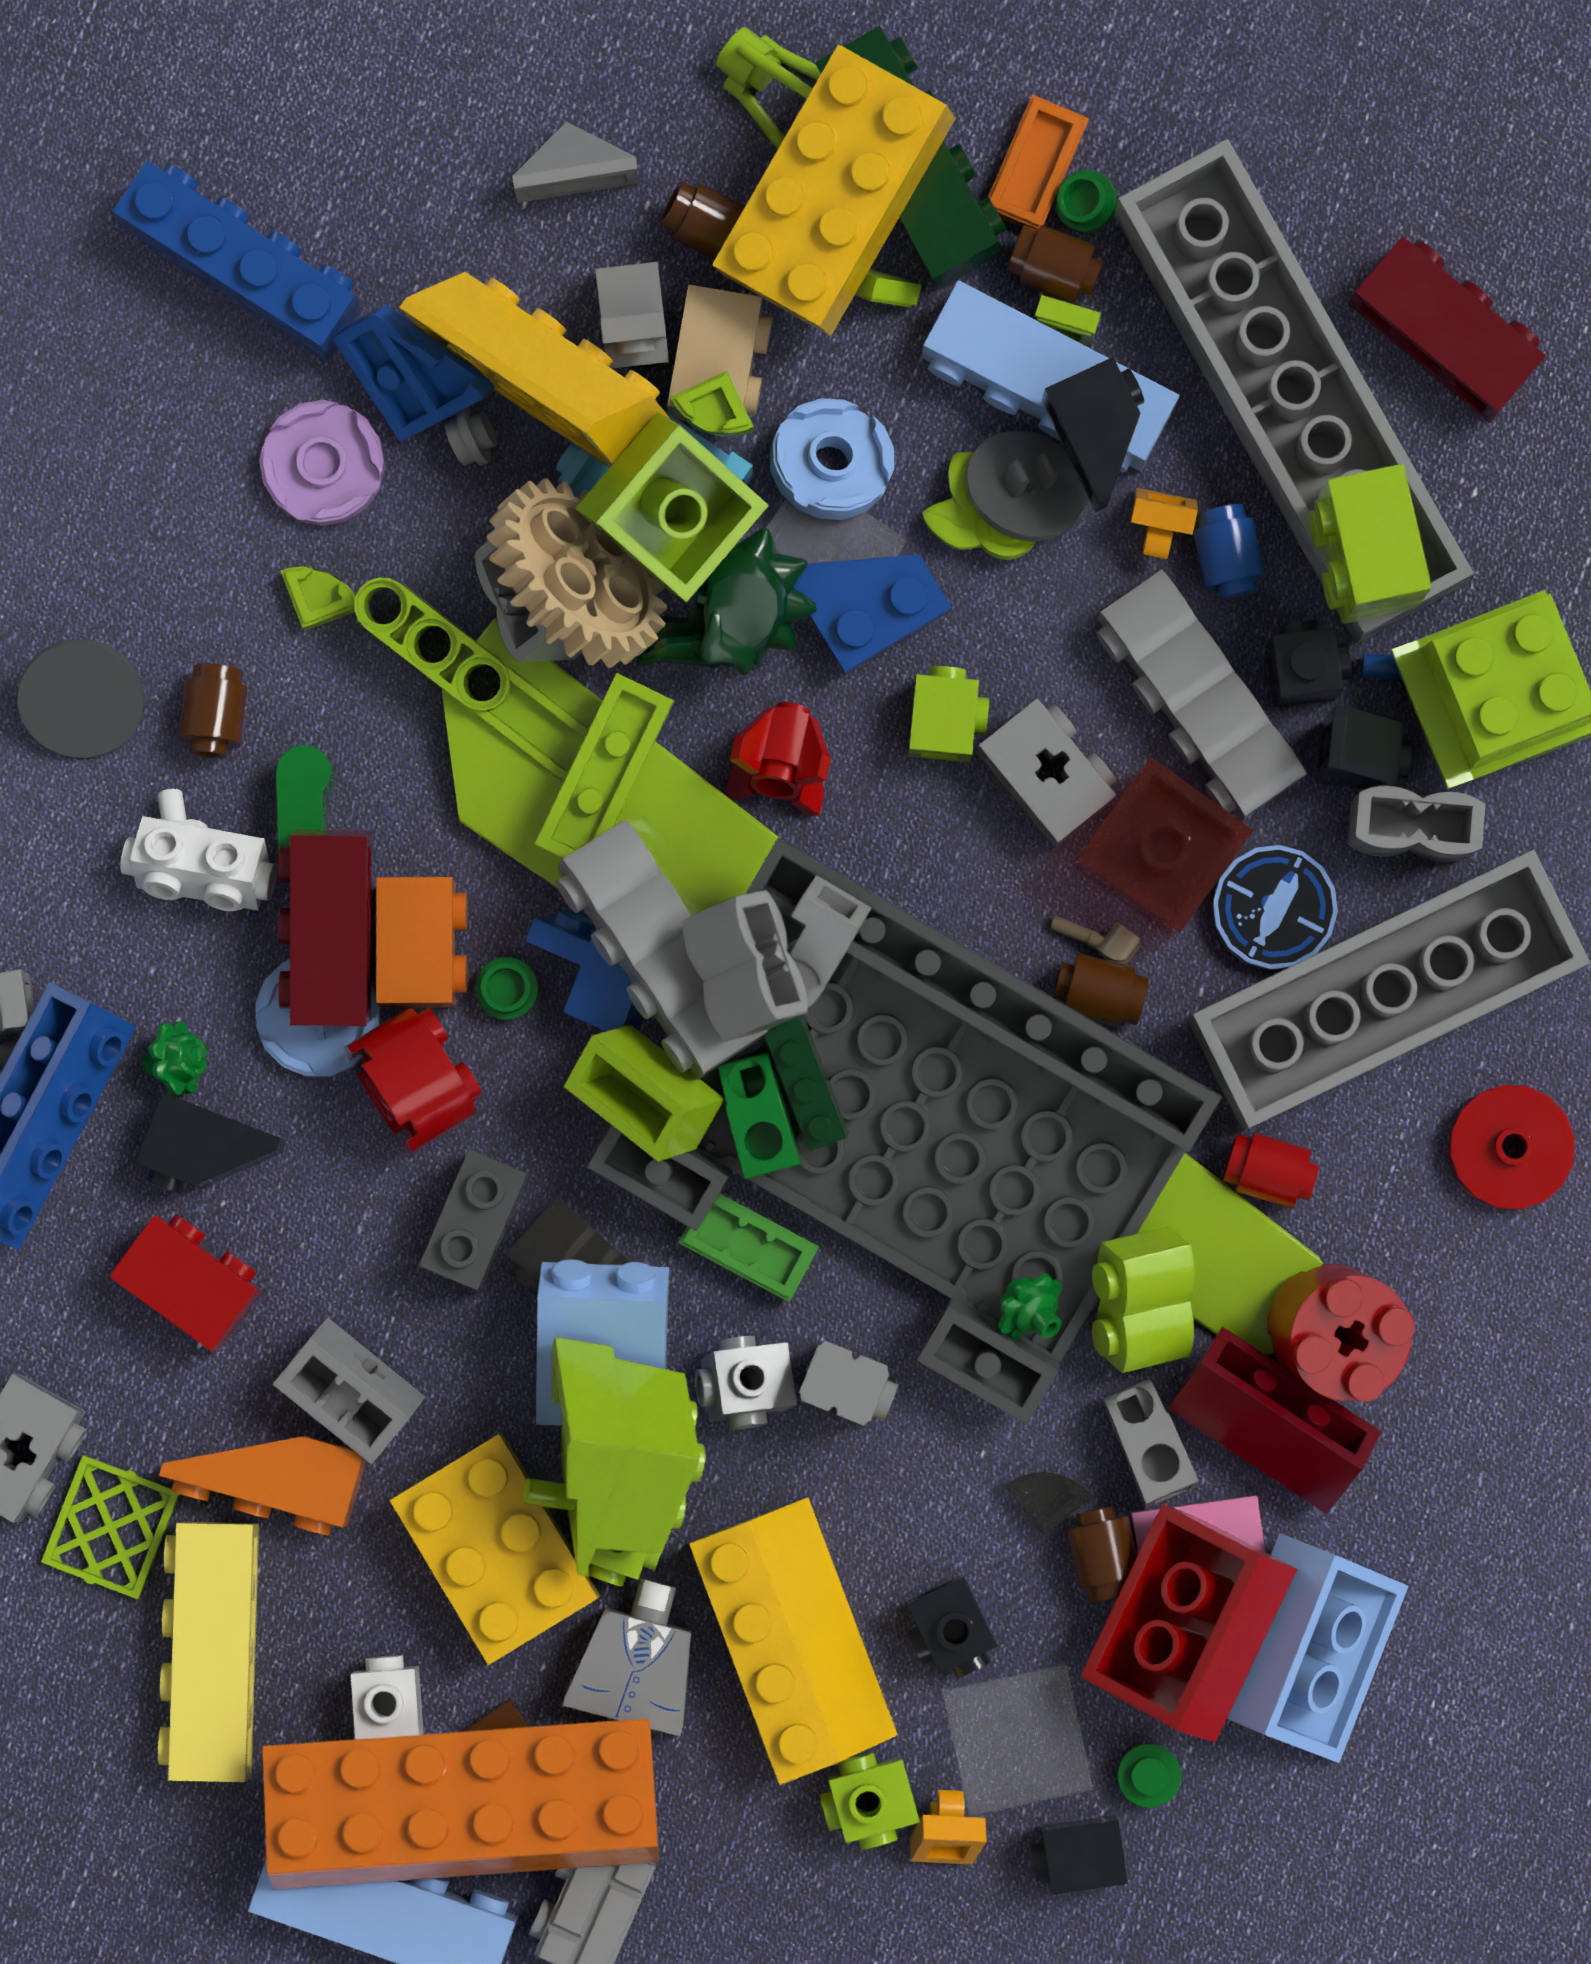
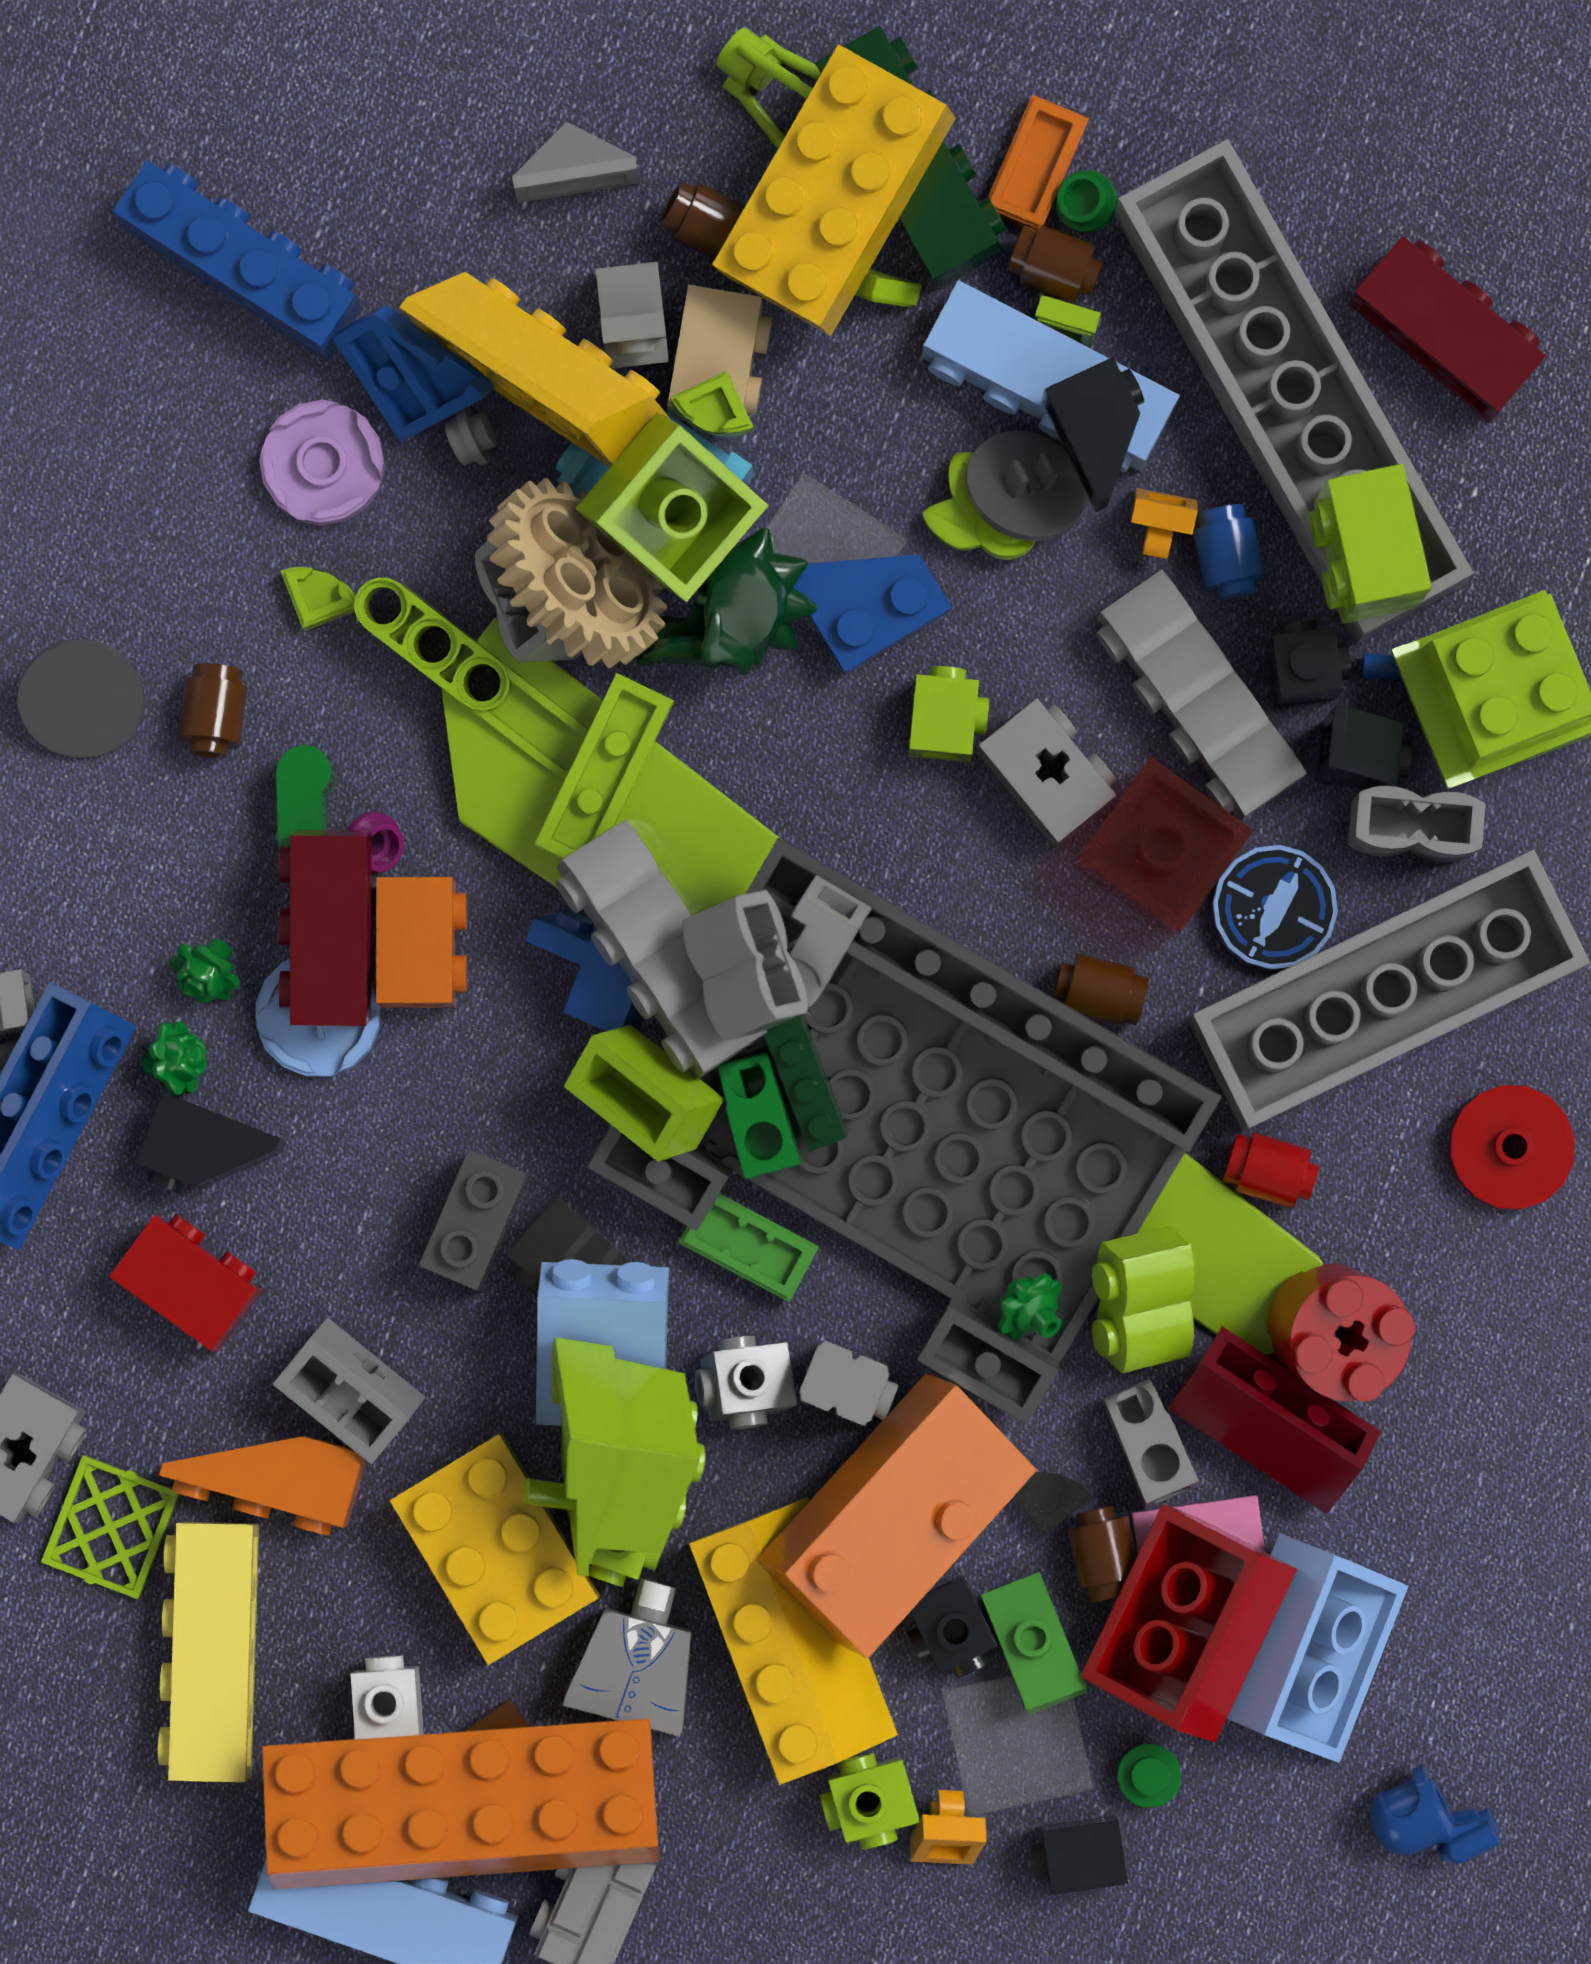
white brick [121,789,277,911] -> none
red brick [344,1007,482,1154] -> none
green plate [475,957,538,1020] -> none
red brick [725,702,831,817] -> none
light blue tile [770,398,894,520] -> none
dark tan hand [1050,916,1141,965] -> none
none -> green plant [168,939,240,1004]
none -> magenta plate [347,811,404,874]
none -> orange brick [756,1373,1037,1659]
none -> bright green plate [981,1572,1087,1716]
none -> blue piece [1369,1764,1501,1864]

